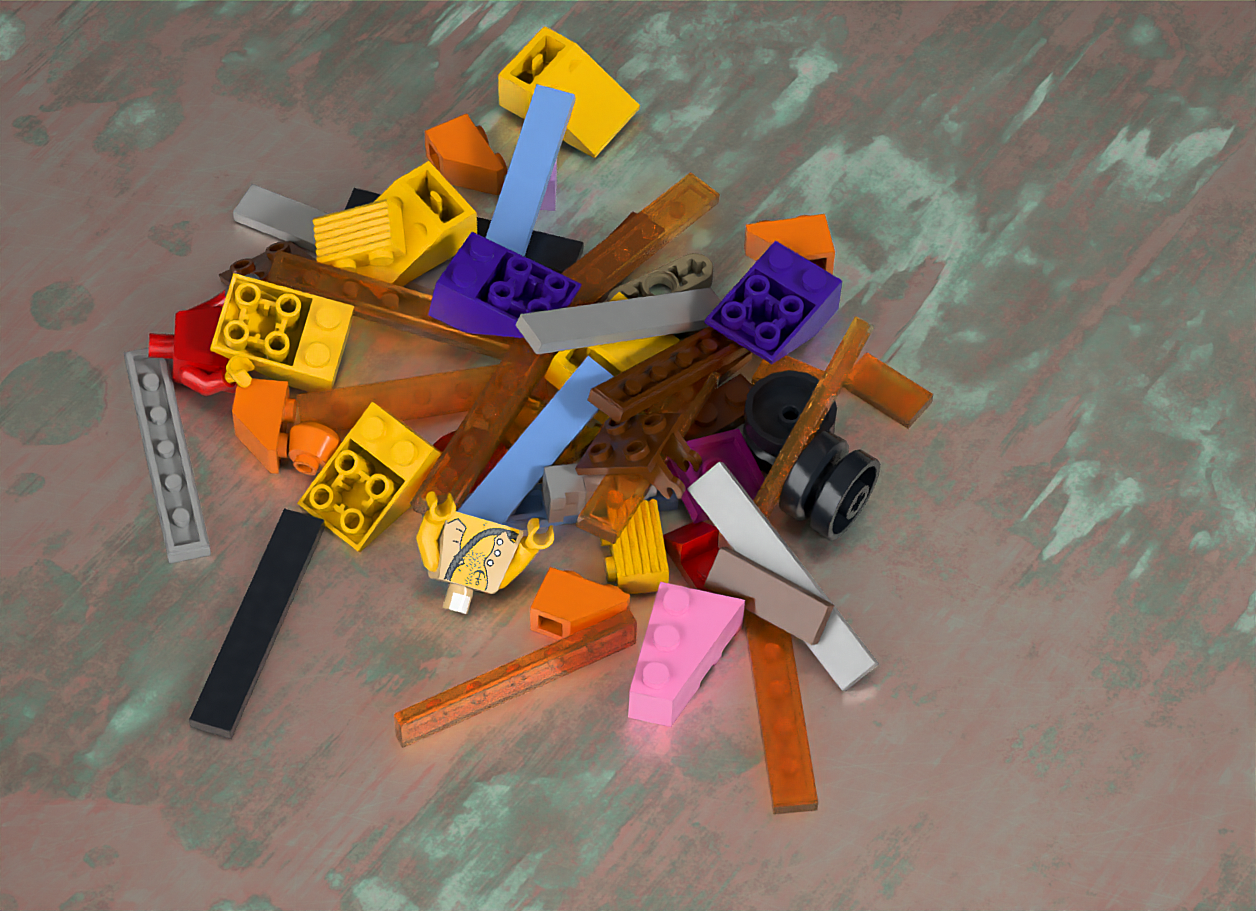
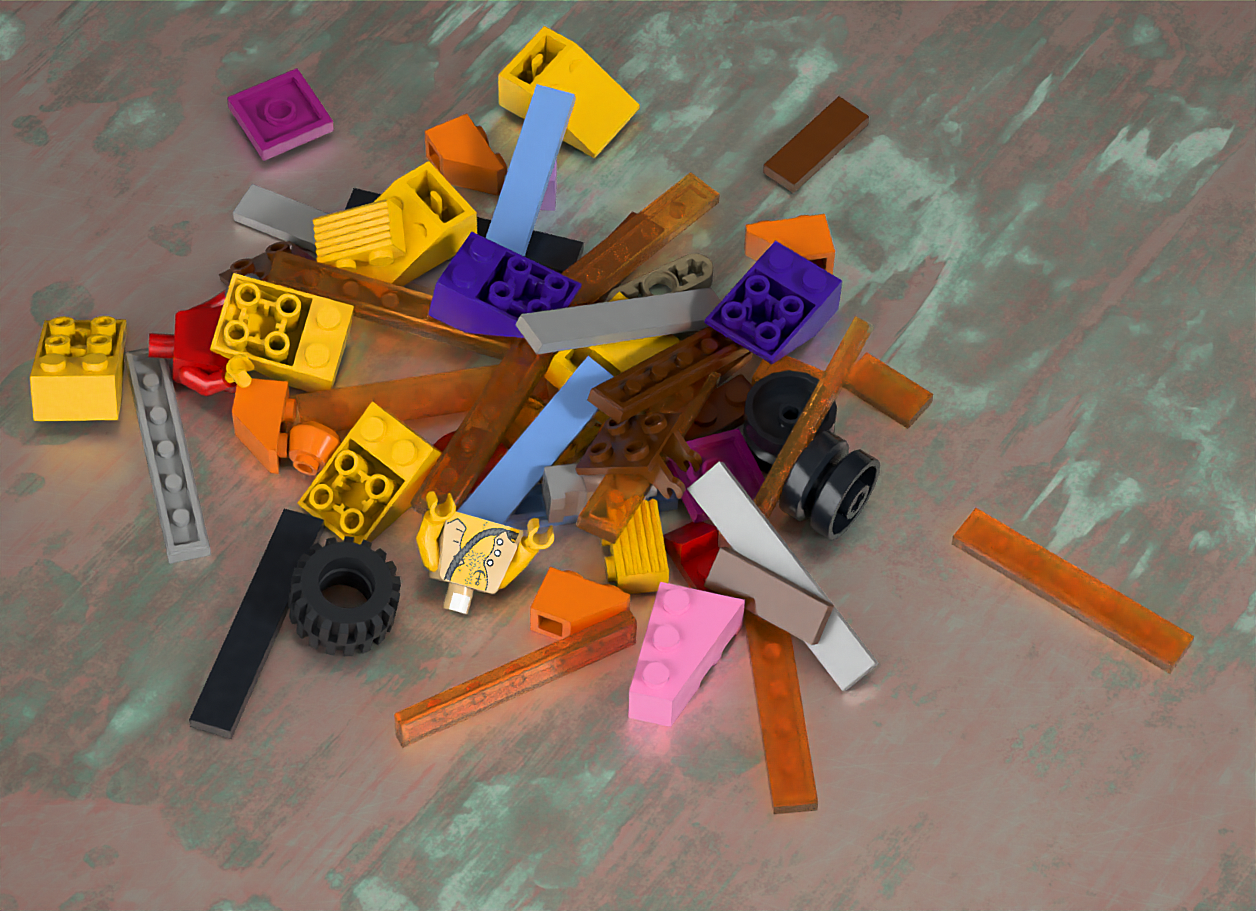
none -> yellow slope [30,316,127,421]
none -> magenta plate [227,68,334,161]
none -> black tyre [288,536,401,657]
none -> reddish brown tile [763,96,869,194]
none -> clear orange tile [952,508,1194,674]

